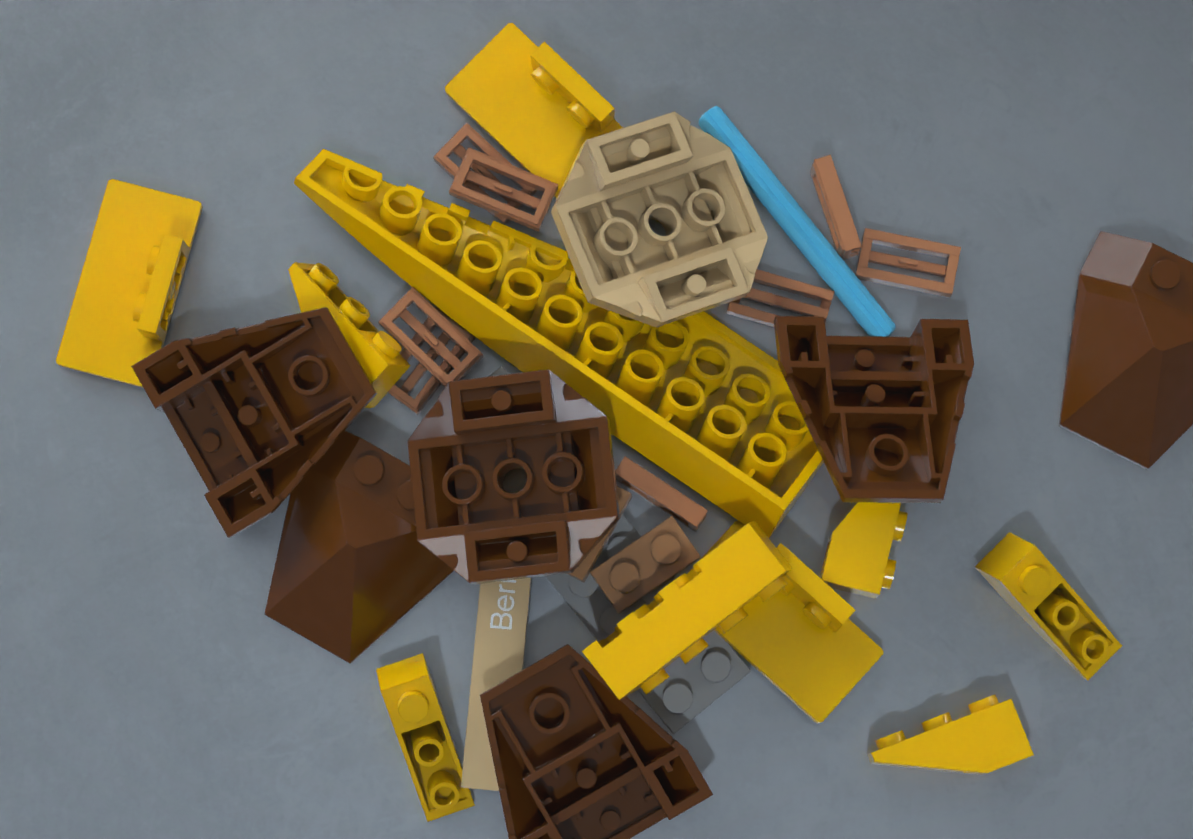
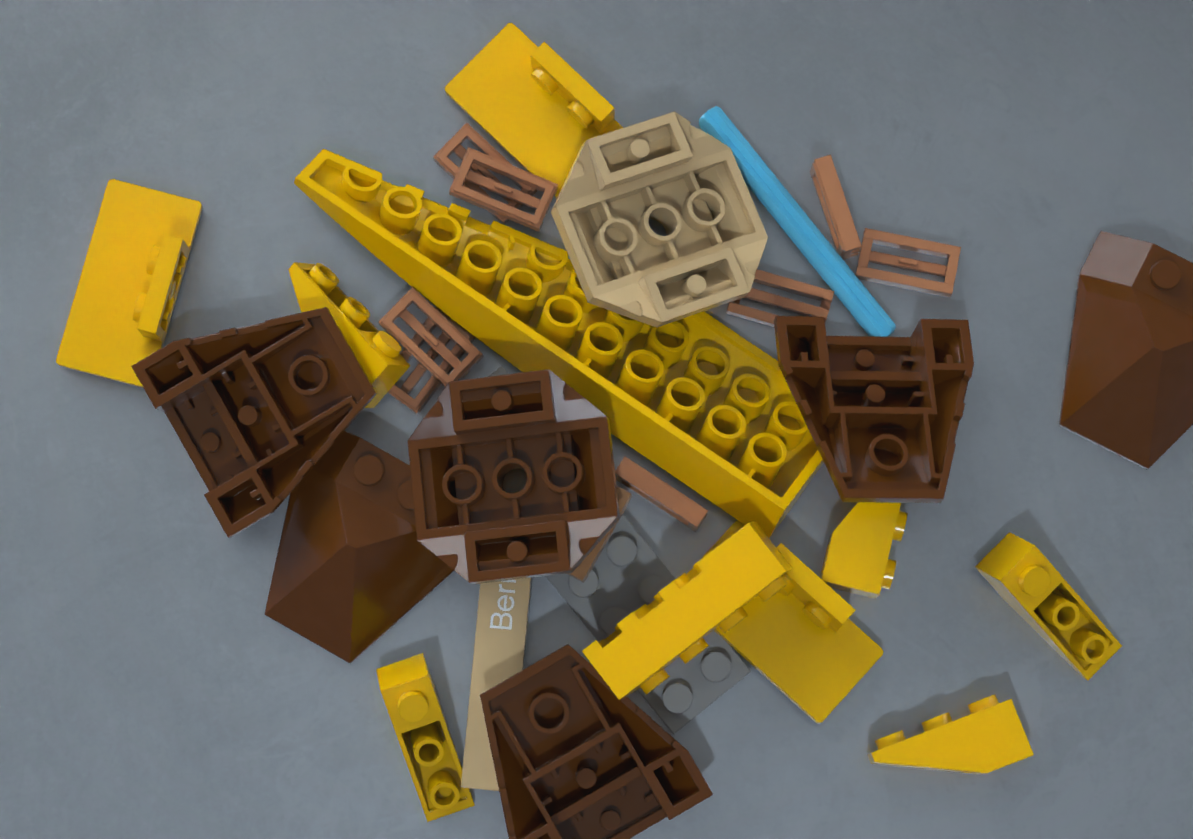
medium nougat plate [590,516,701,614] -> none

